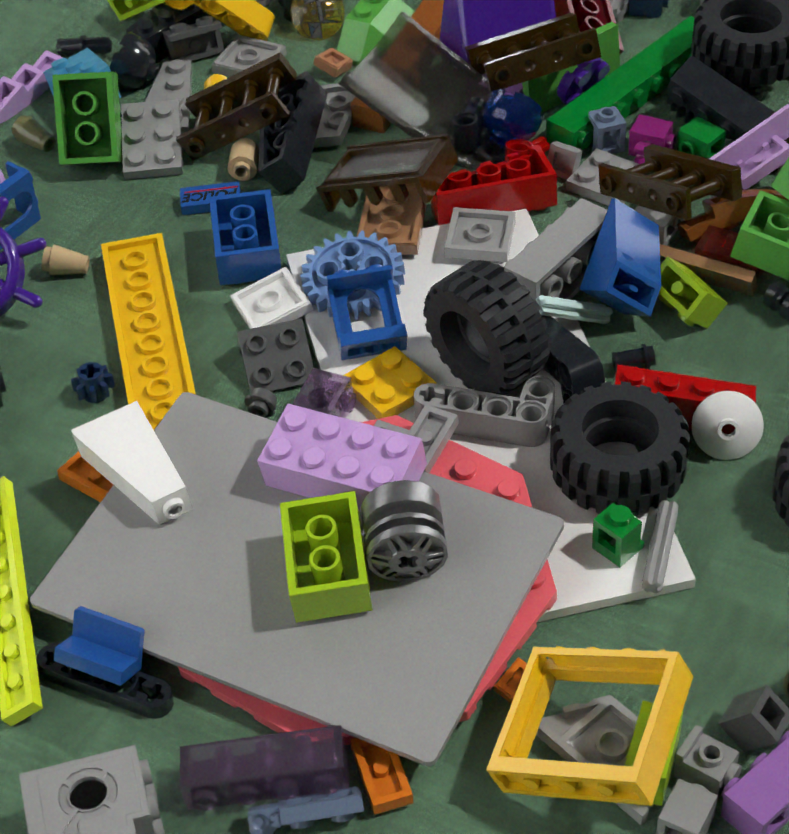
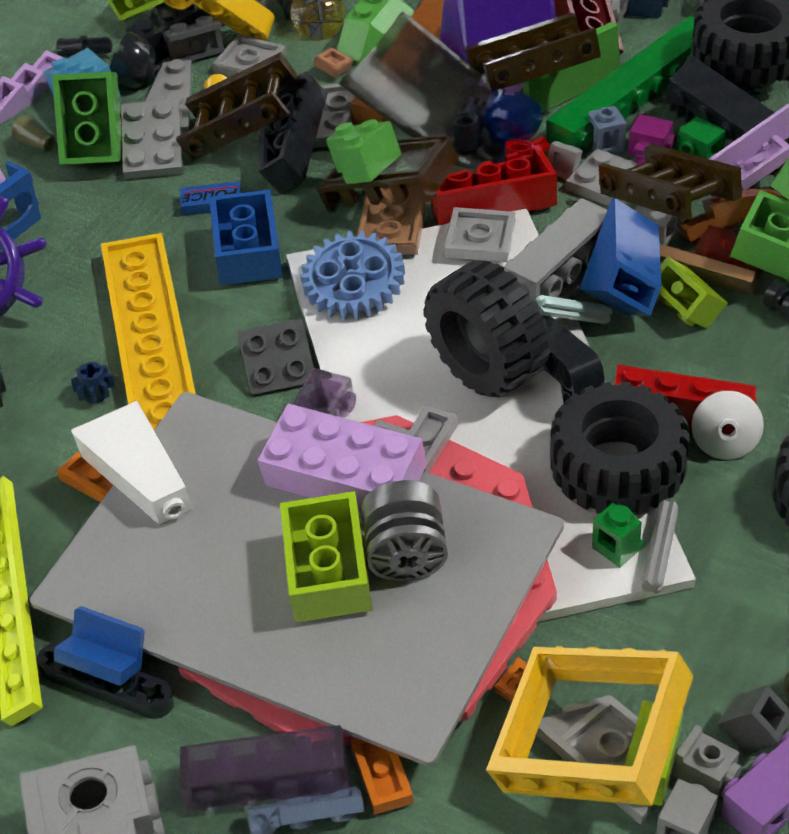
tan cone [42,244,90,275] -> none
tan brick [227,138,259,181] -> none
white tile [230,267,313,329] -> none
dark grey plate [244,388,277,418] -> none
blue panel [327,264,408,361] -> none
yellow plate [341,346,436,419] -> none
light grey beam [414,376,555,447] -> none
dark purple plate [557,58,610,105] -> none
black pin [612,344,656,373] -> none
none -> bright green brick [326,119,402,184]

